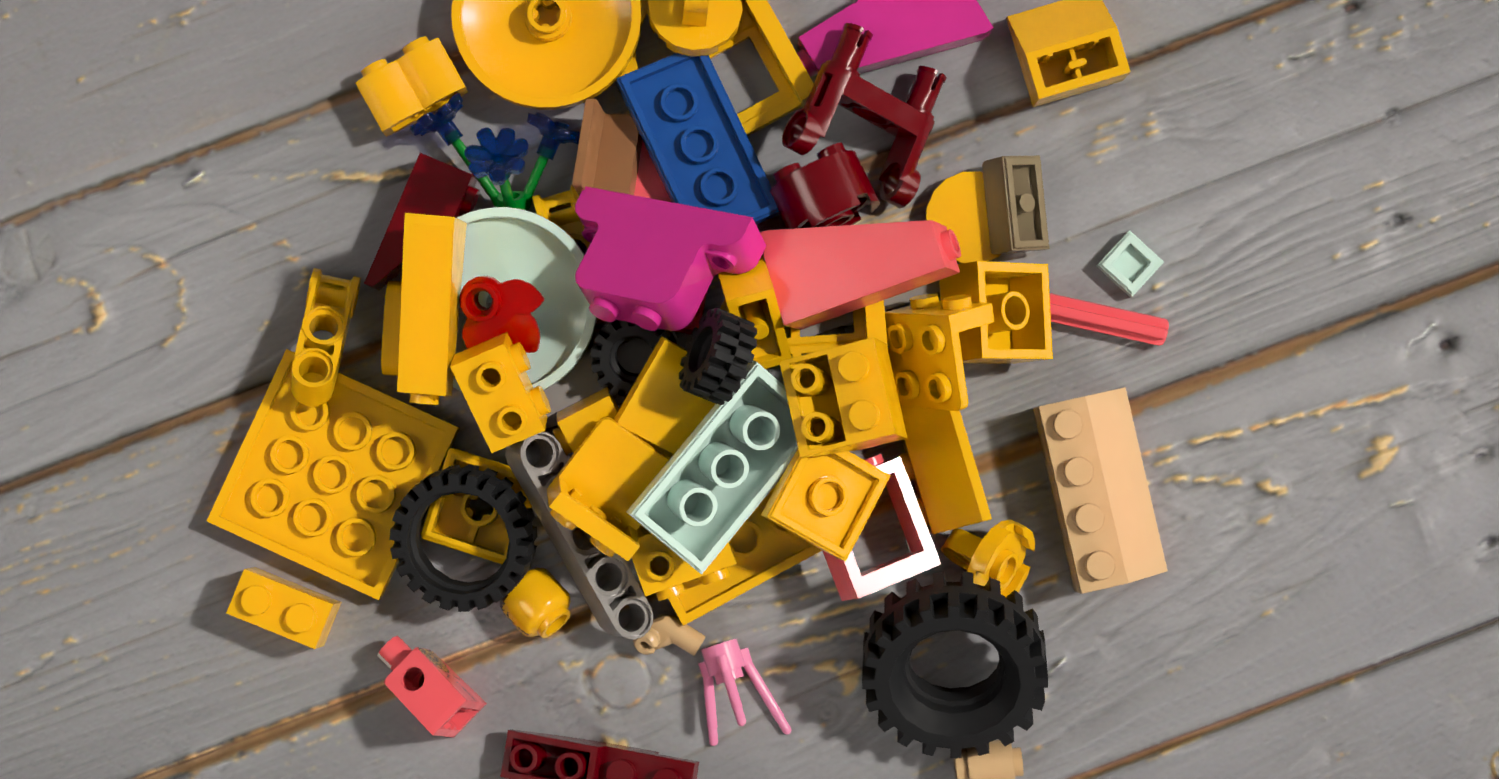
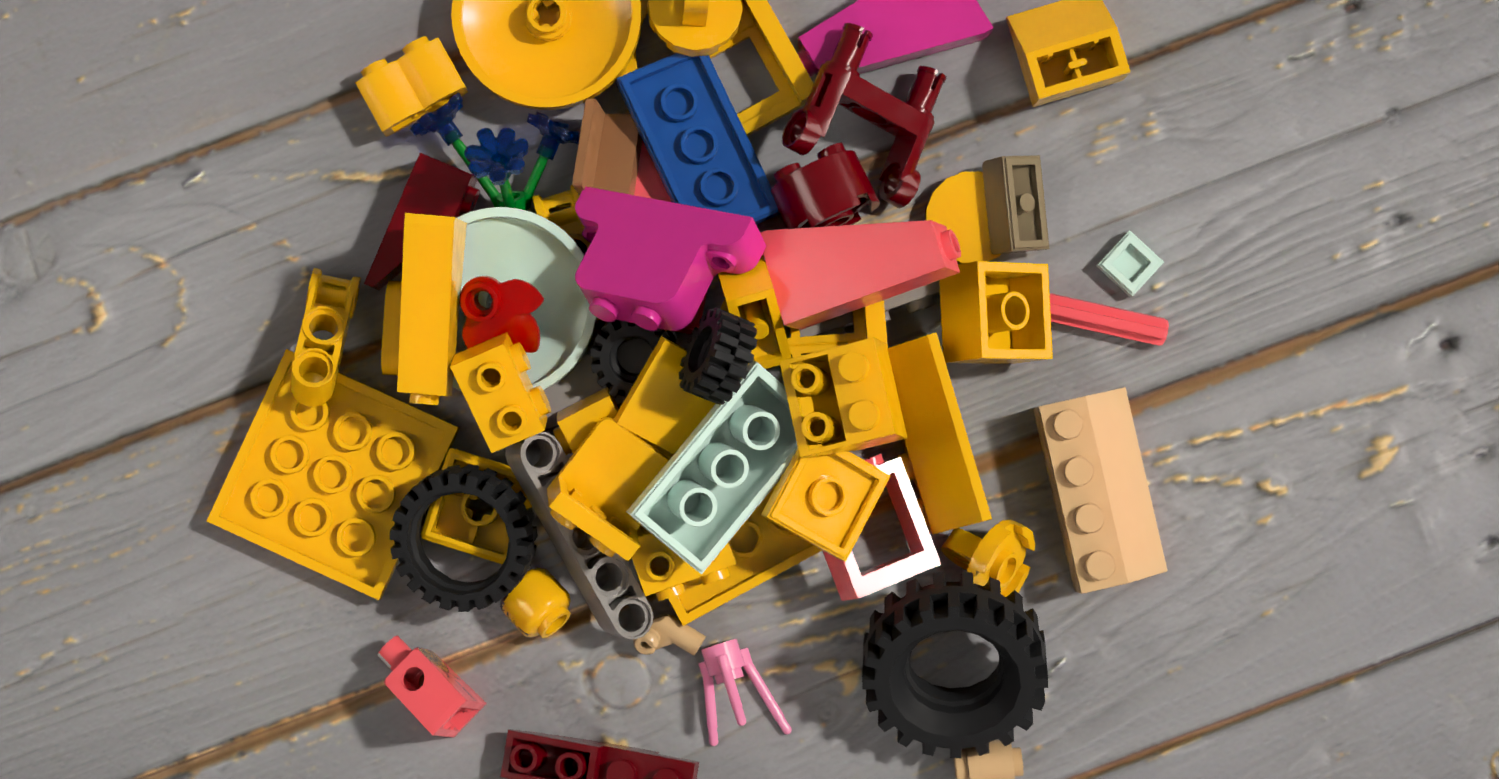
yellow brick [226,567,342,649] -> none
yellow bracket [885,294,995,411] -> none

